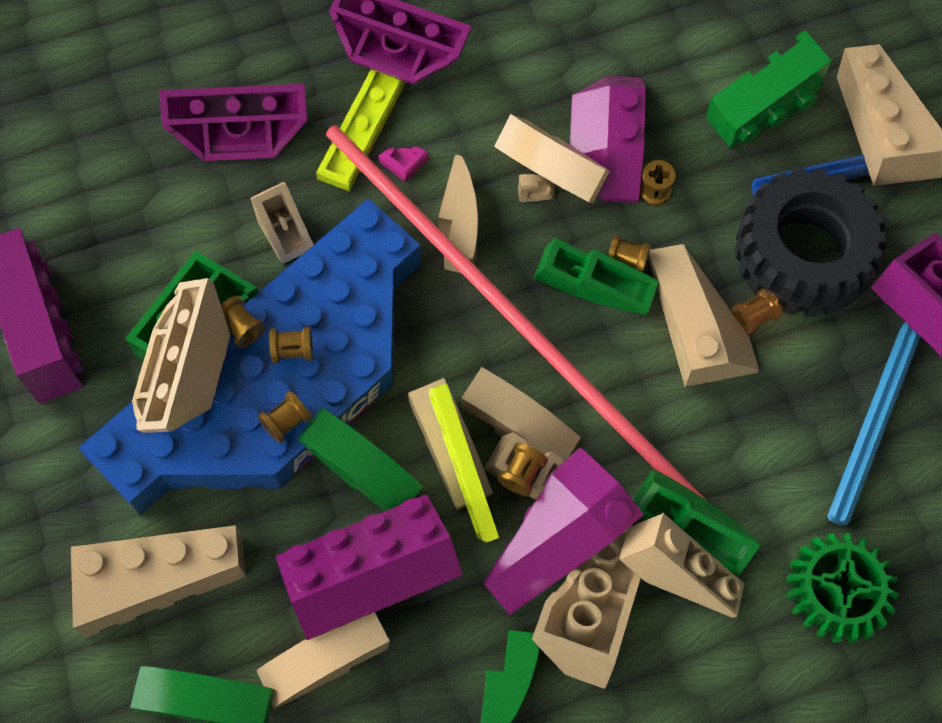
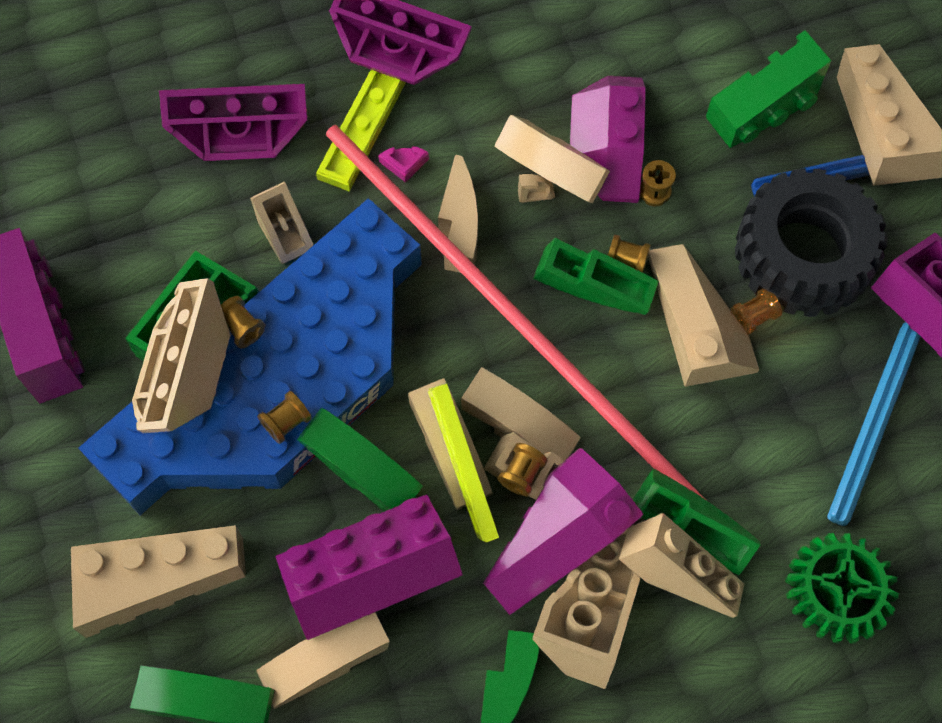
pearl gold bush [269,326,313,364] -> none

